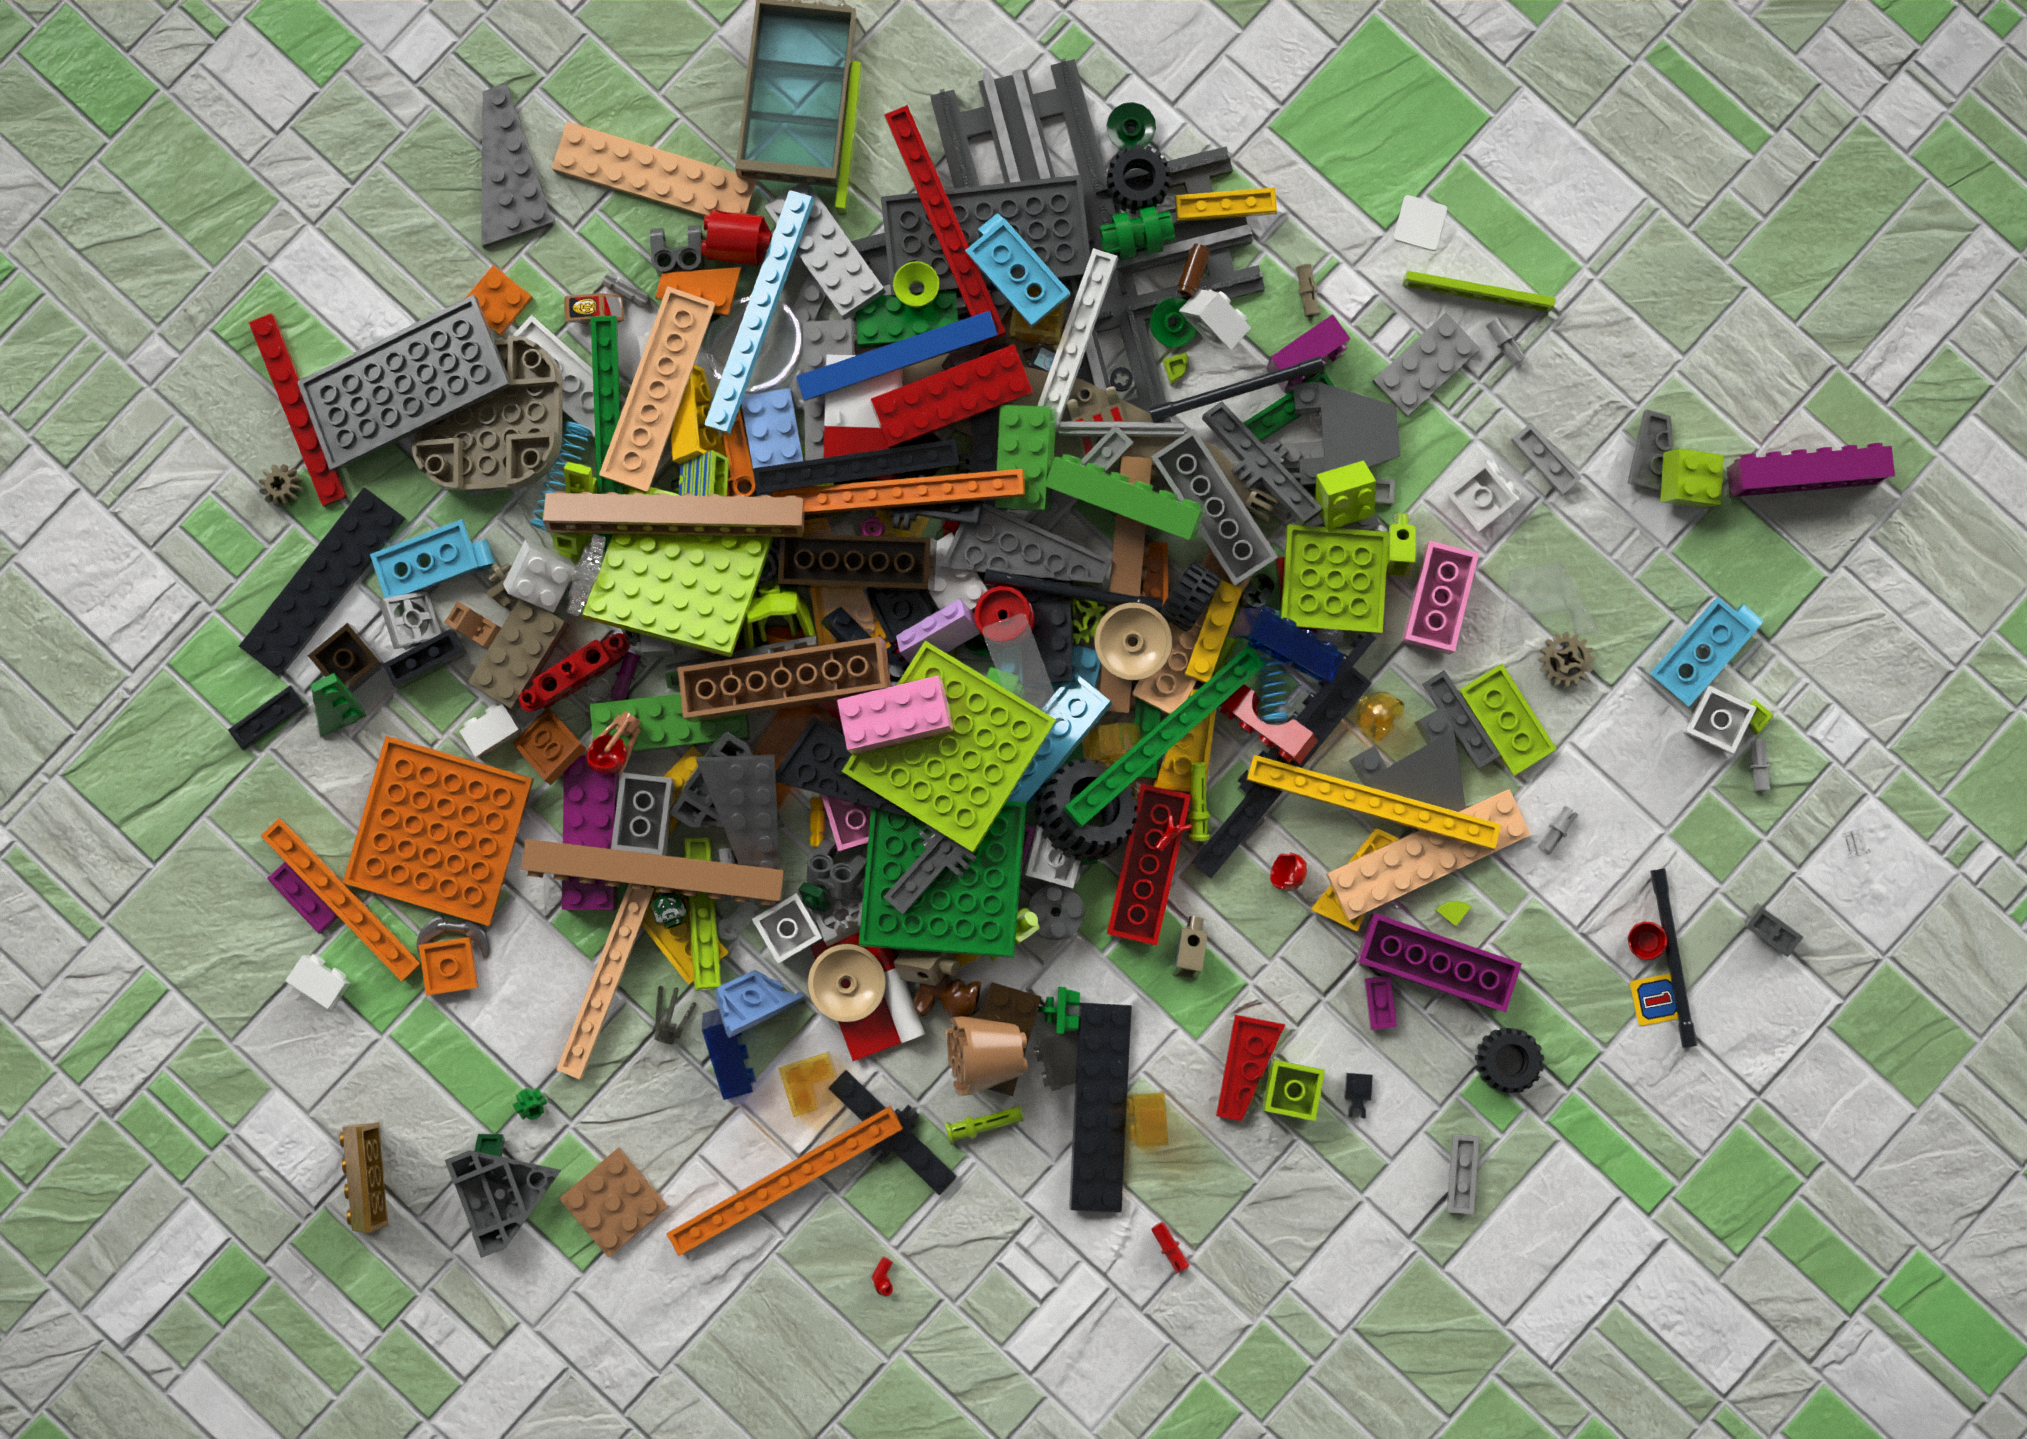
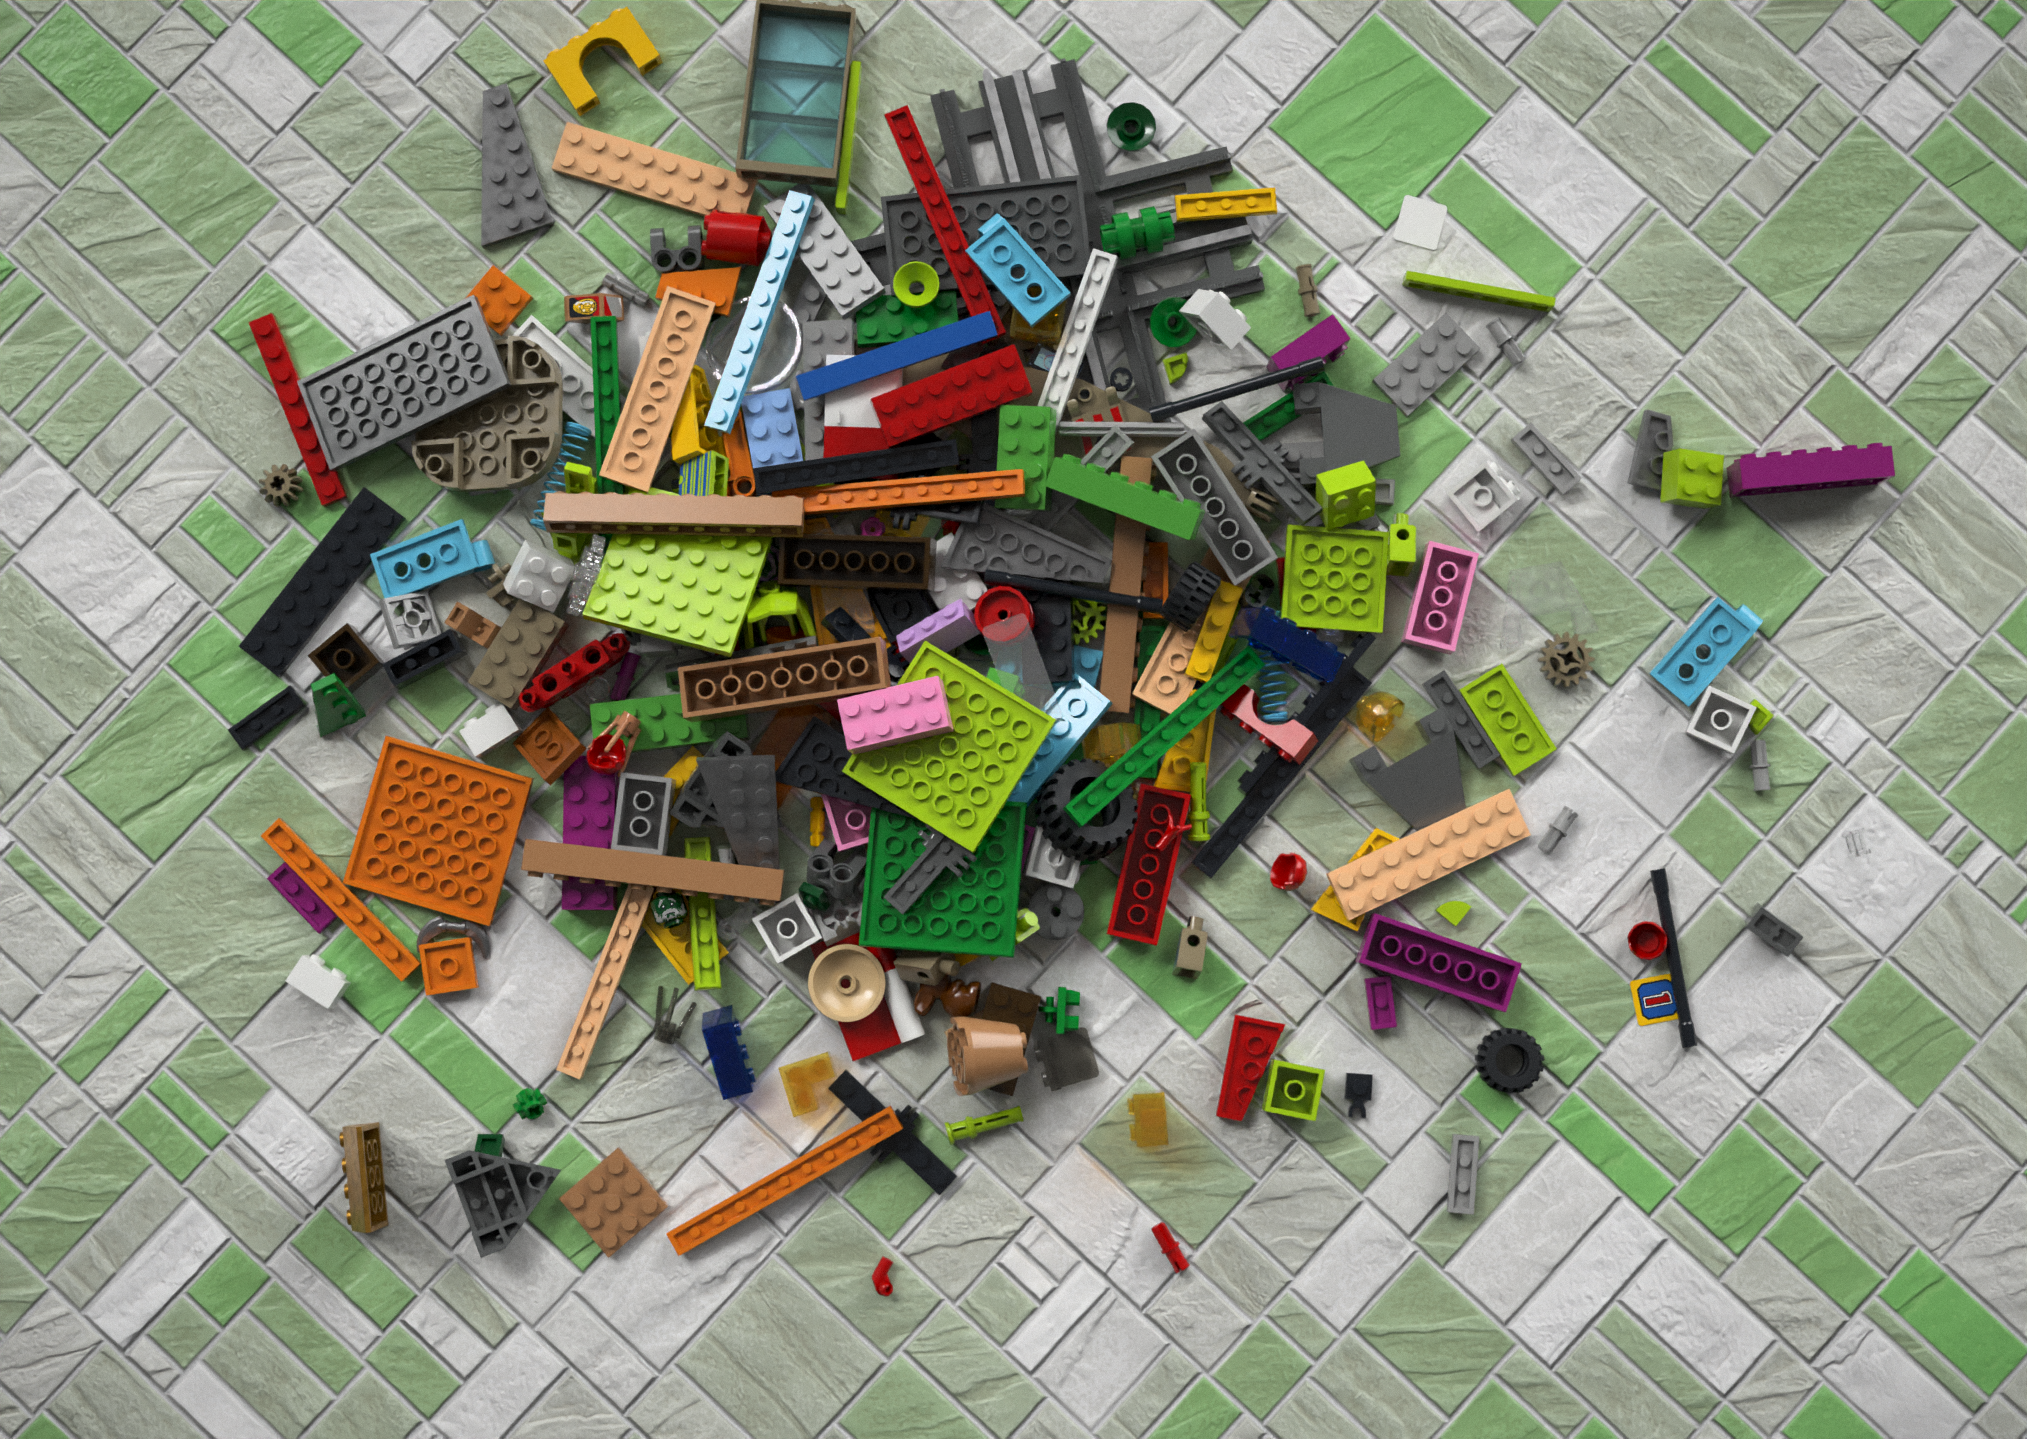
medium blue wing [714,970,804,1038] -> none
black plate [1069,1003,1132,1212] -> none
tan dish [1095,603,1172,680] -> none
black tyre [1107,144,1171,214] -> none
reddish brown piece [1177,244,1210,297] -> none
yellow plate [1246,755,1501,850] -> none
none -> yellow arch [543,6,663,116]

